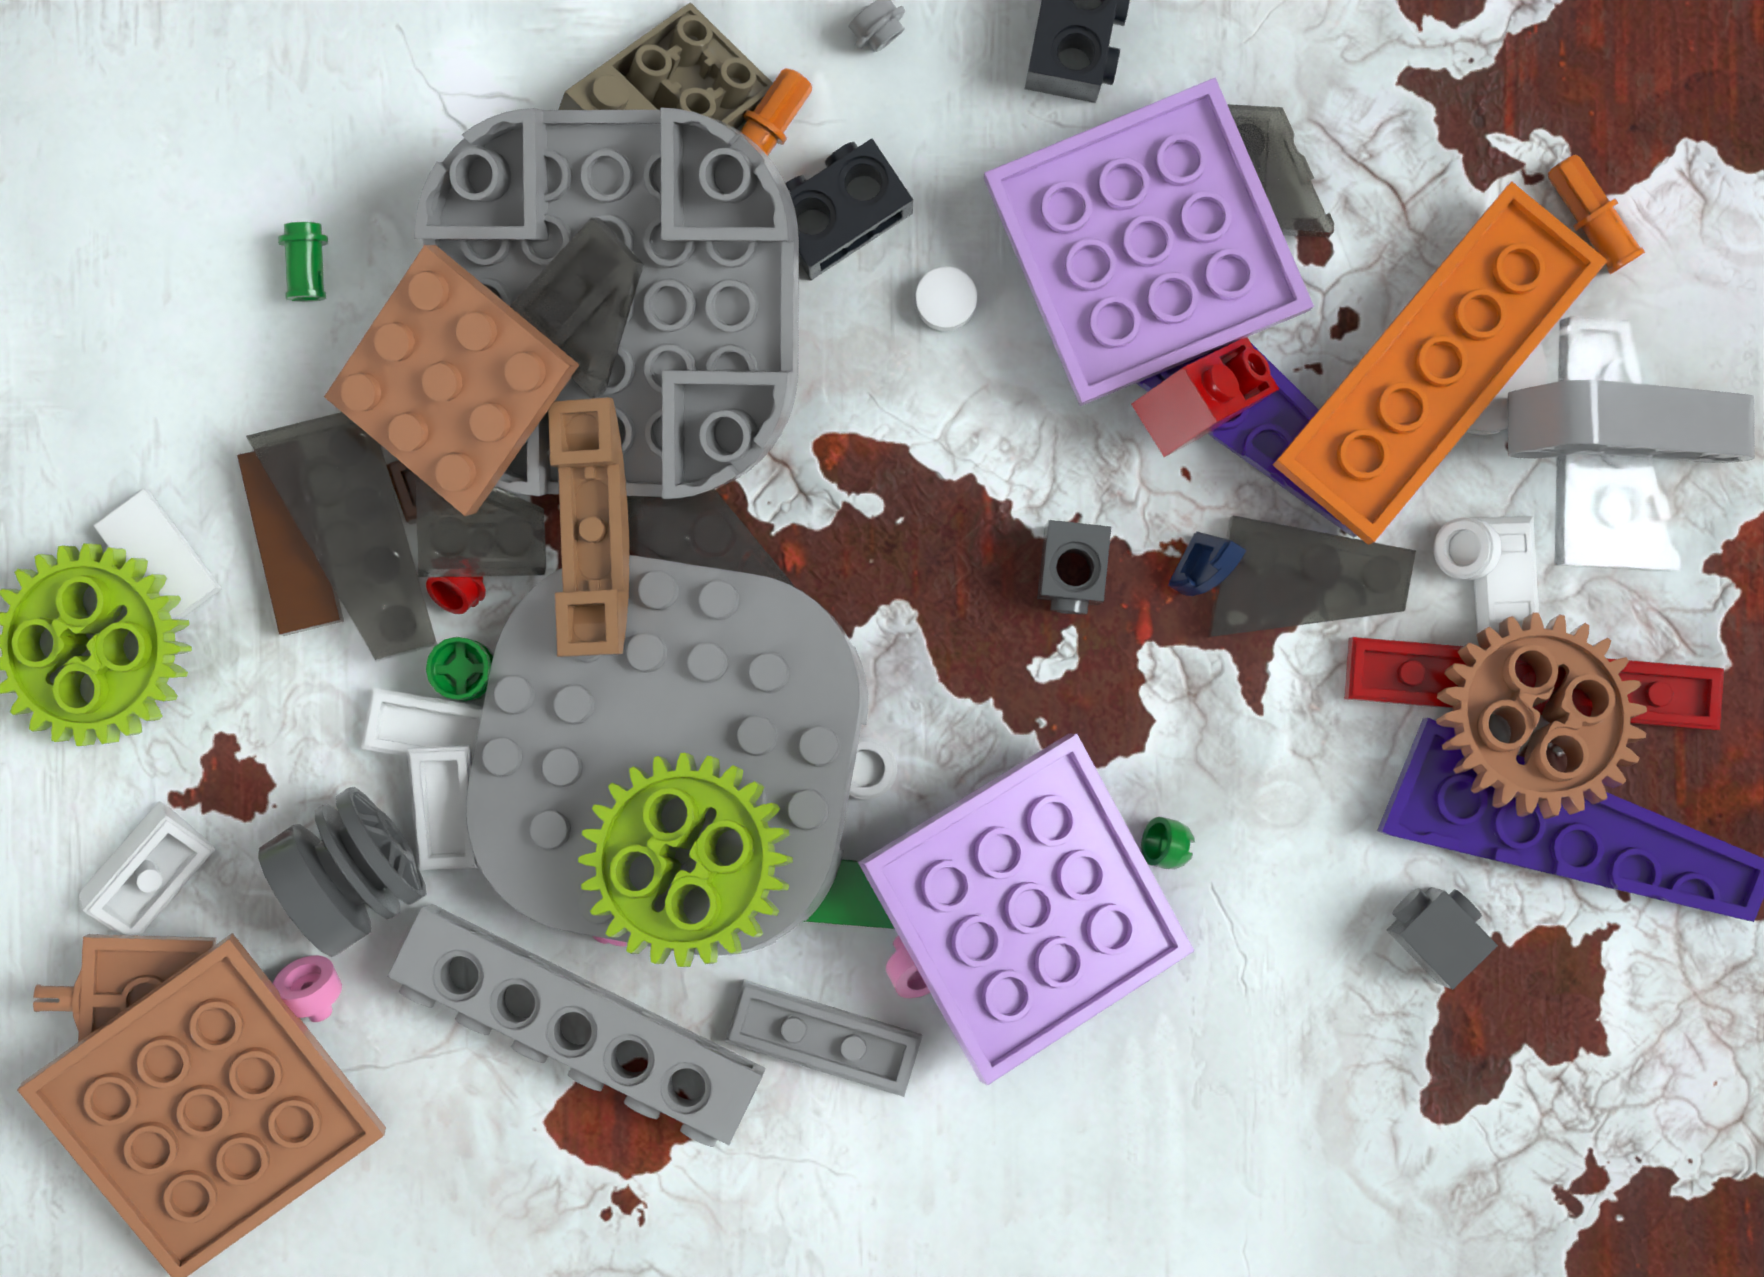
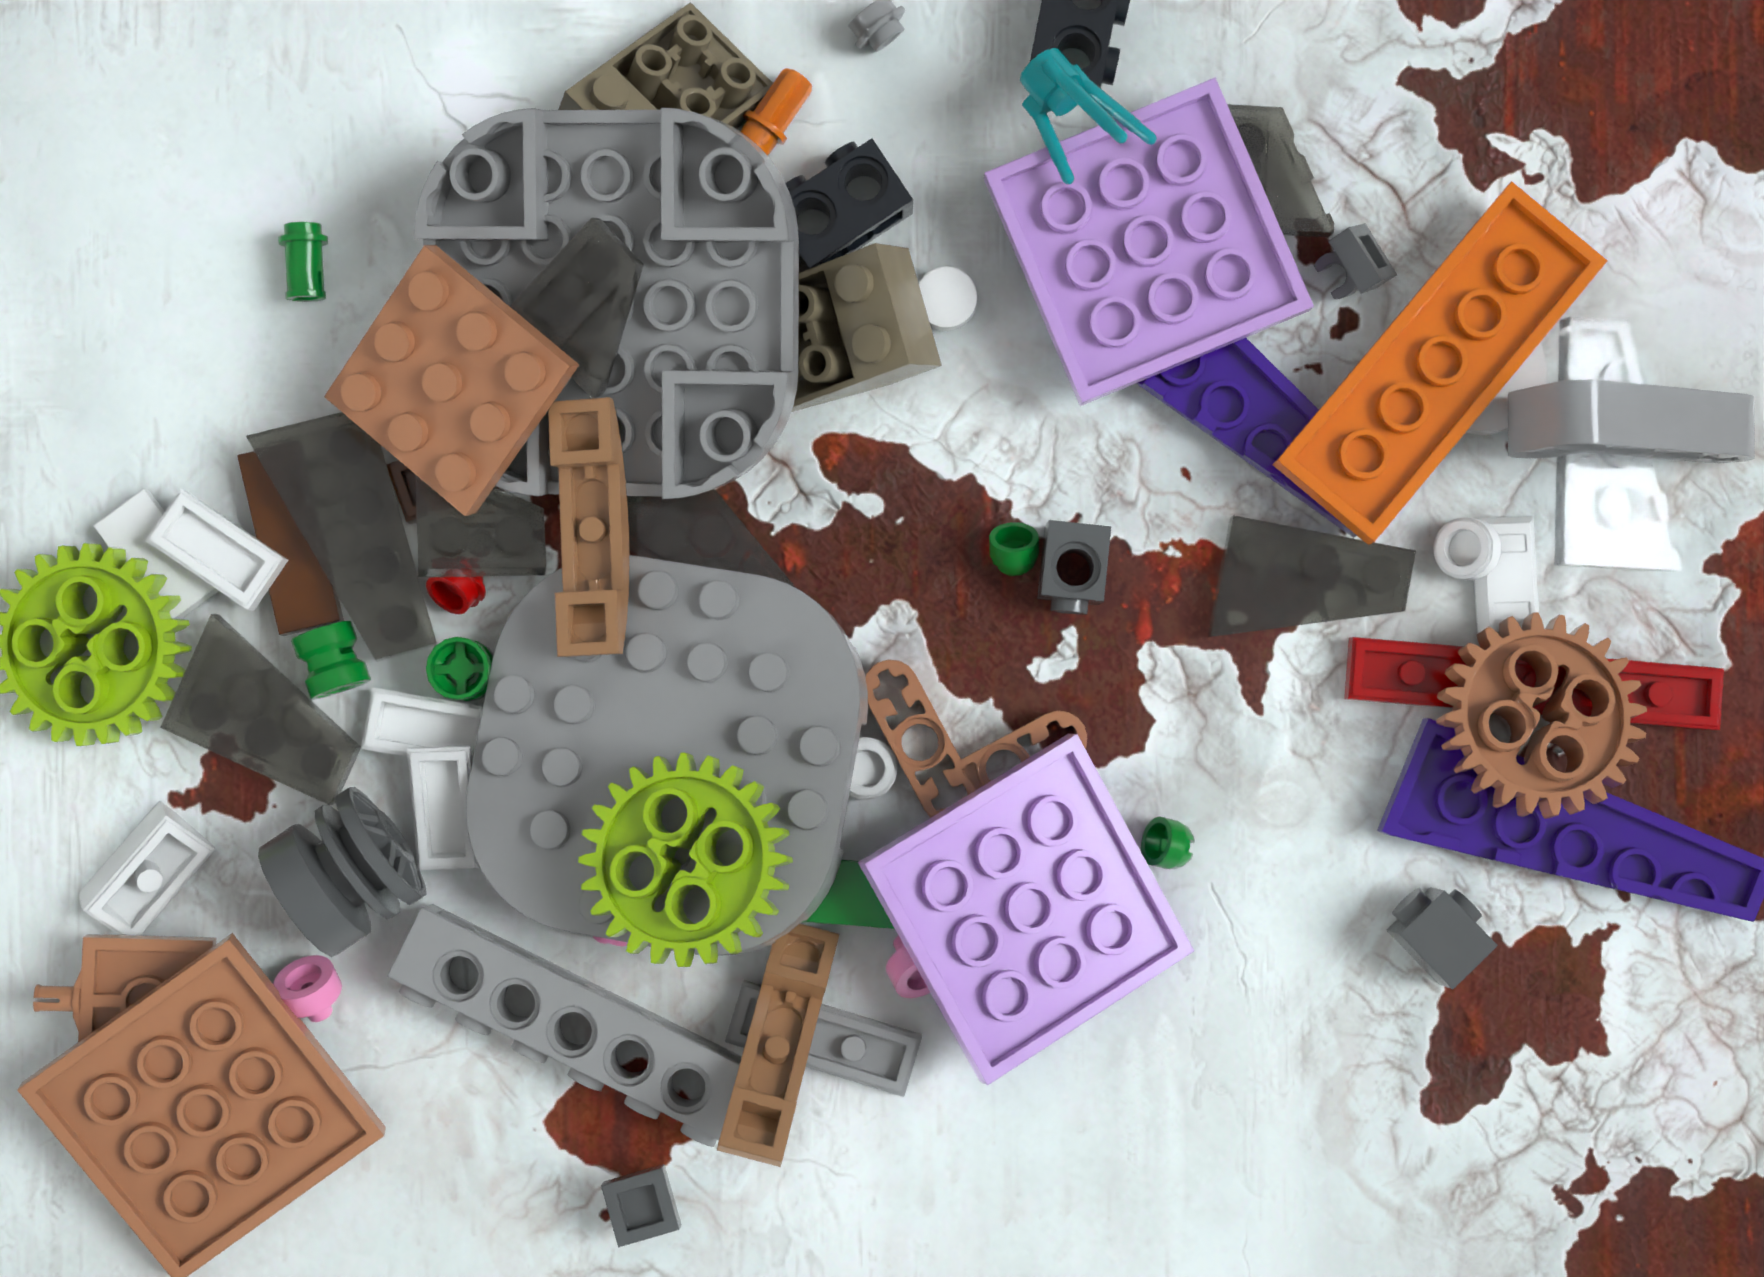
red slope [1131,337,1279,457] -> none
dark blue tile [1168,531,1247,596] -> none
orange axle [1548,155,1645,275] -> none
none -> white tile [145,489,289,611]
none -> clear smoke wing [160,614,361,805]
none -> green wheel [291,621,371,700]
none -> dark grey tile [601,1164,682,1248]
none -> medium nougat slope [717,924,840,1167]
none -> dark tan slope [791,243,942,412]
none -> nougat beam [865,659,1087,818]
none -> green hinge [989,522,1039,576]
none -> teal plant [1020,48,1157,185]
none -> dark grey tile [1314,223,1397,299]

